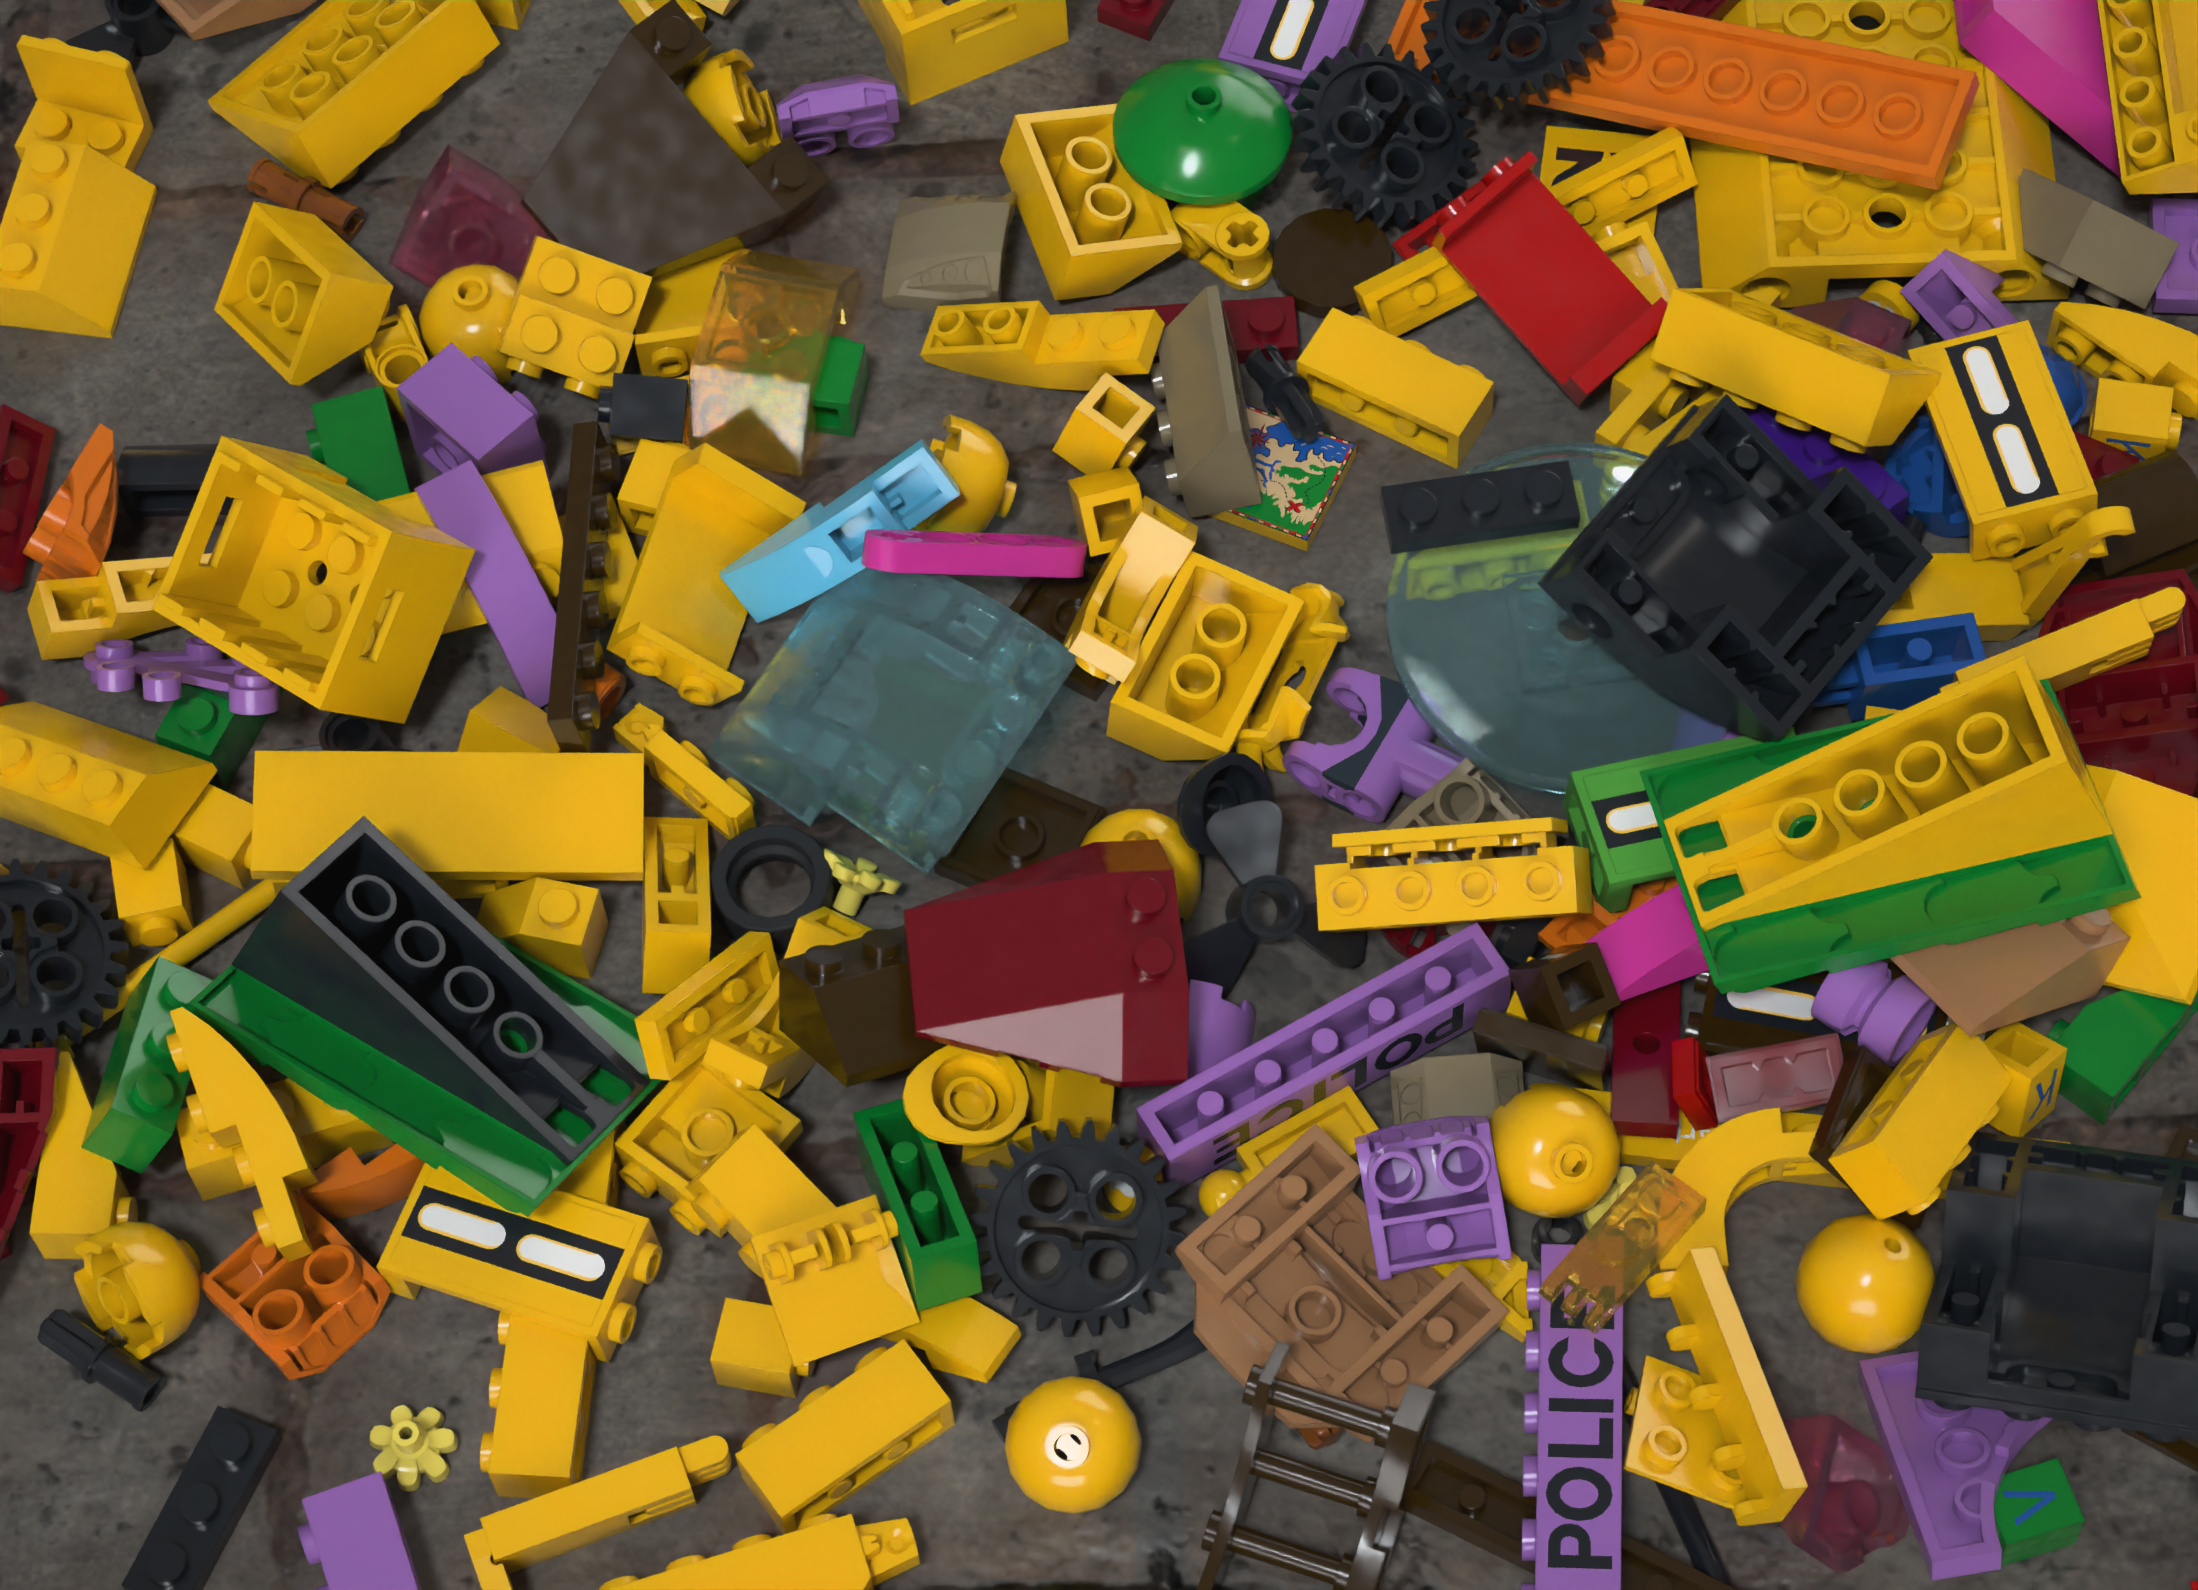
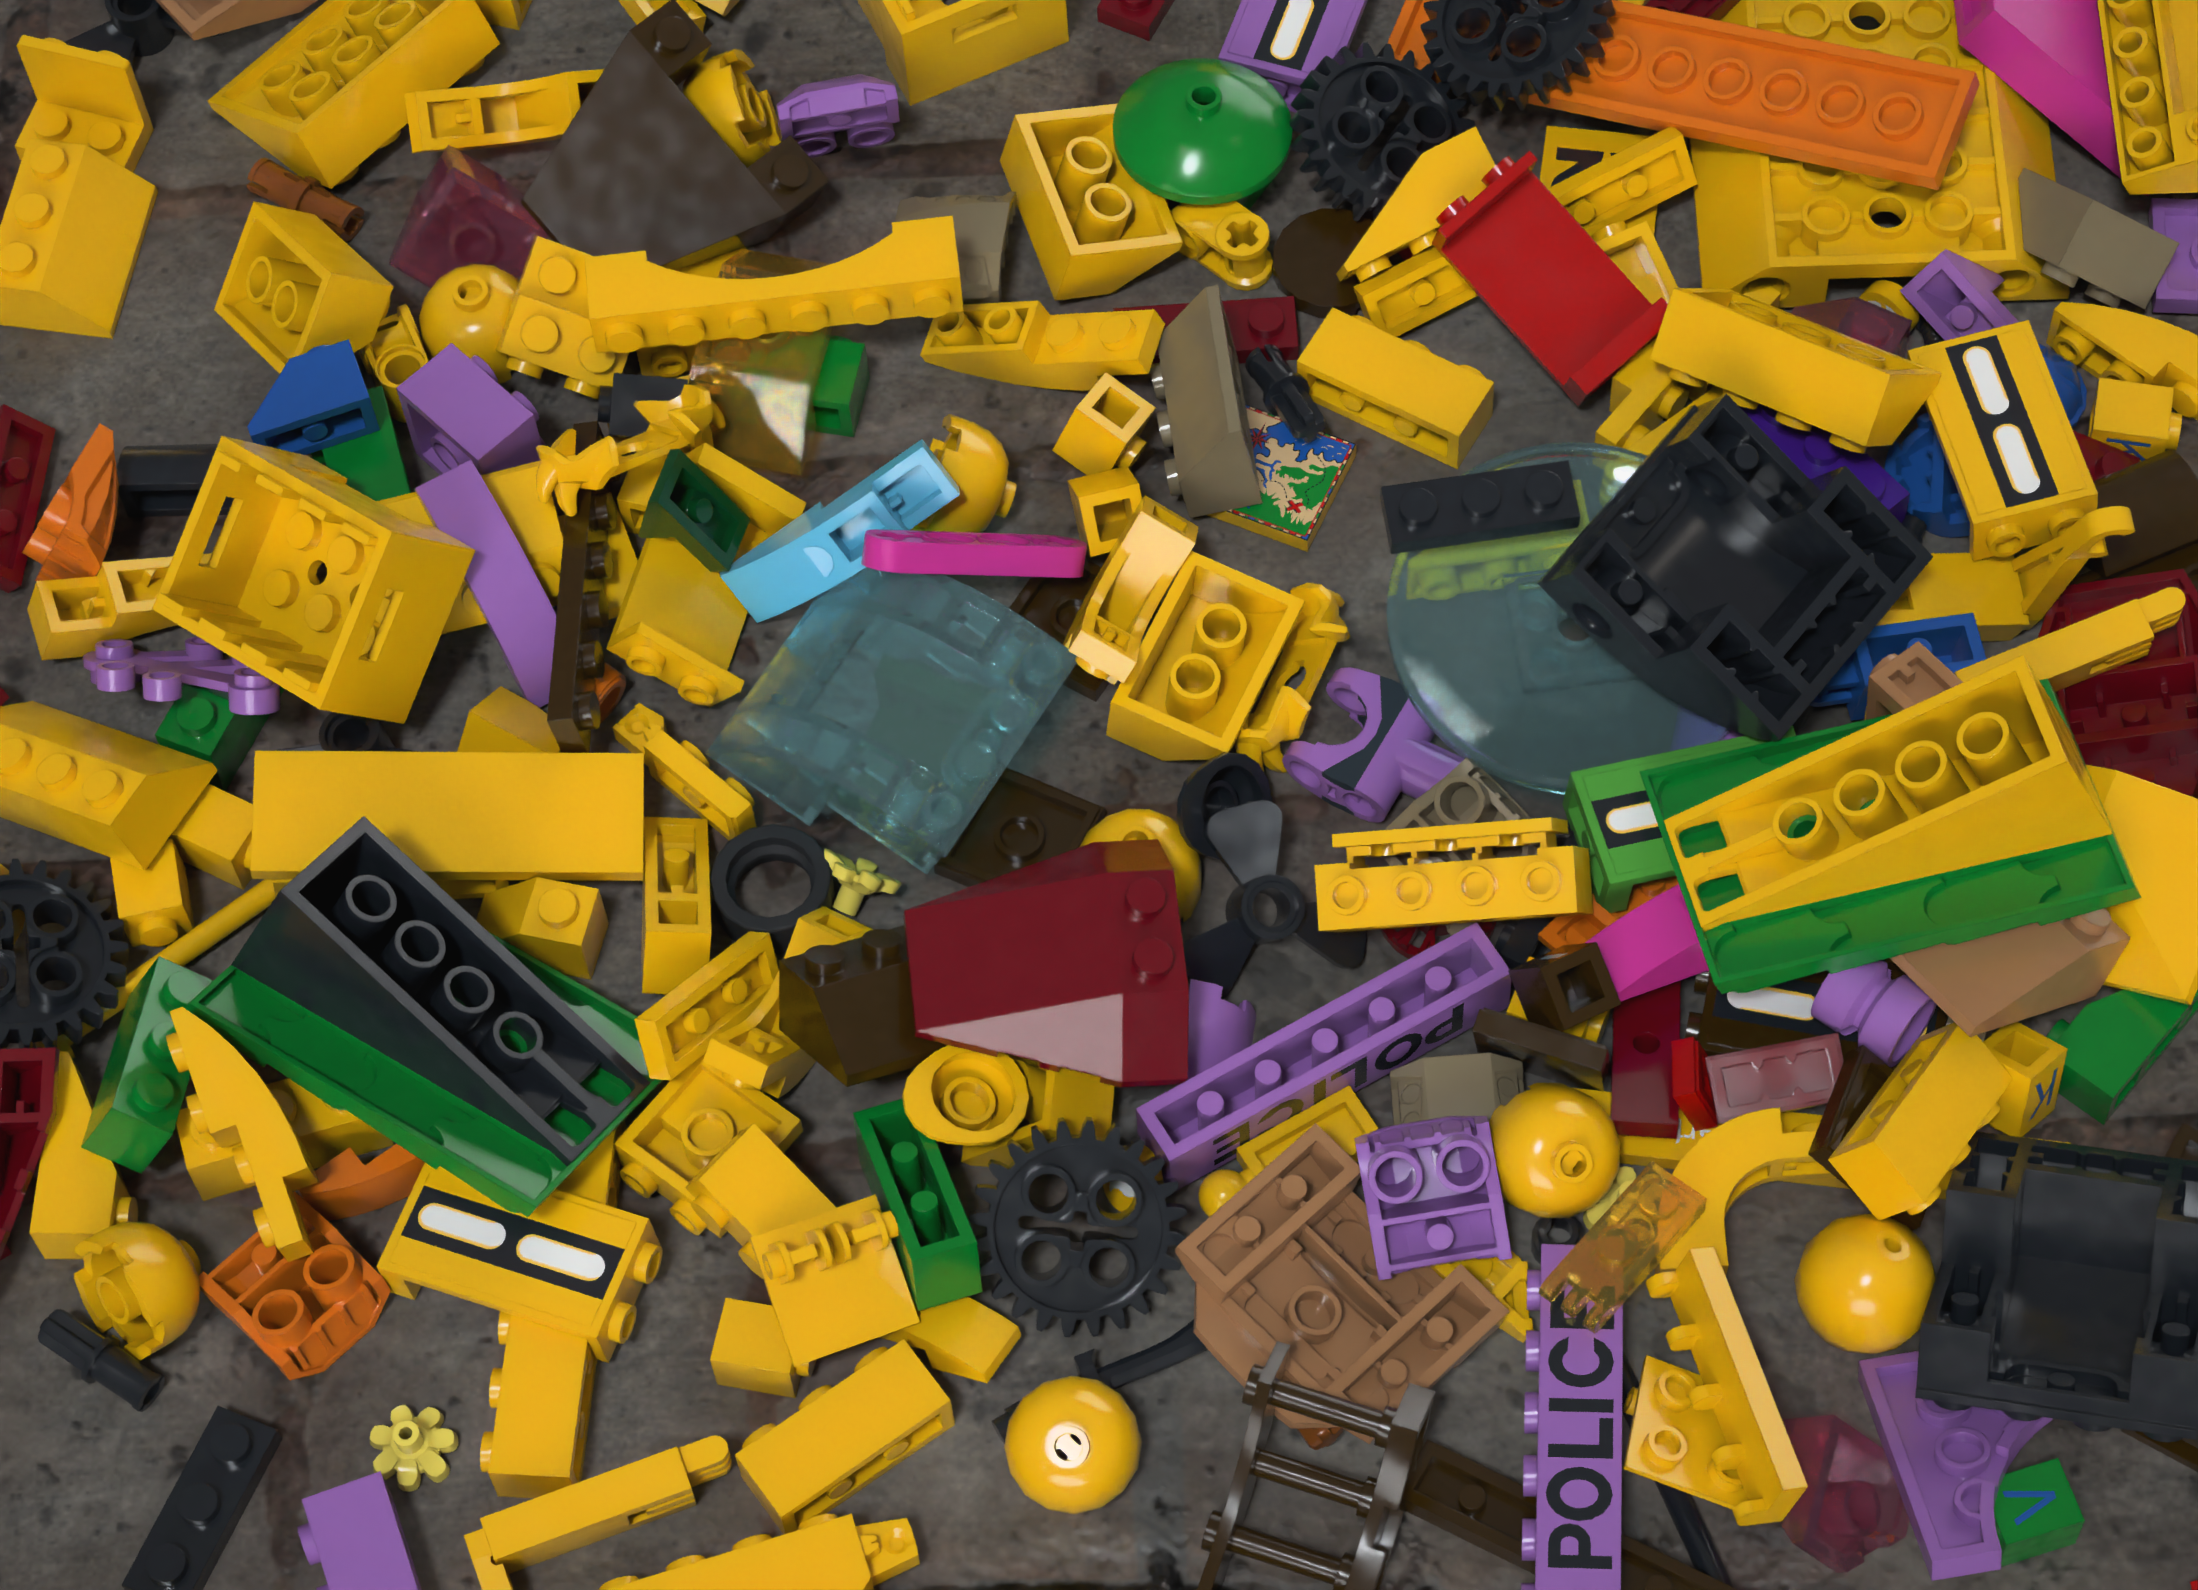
none -> blue slope [247,339,380,455]
none -> yellow arch [404,69,604,153]
none -> yellow piece [535,384,726,517]
none -> yellow arch [584,215,964,353]
none -> dark green slope [638,449,750,572]
none -> yellow slope [1336,126,1495,283]
none -> medium nougat bracket [1866,641,1963,720]

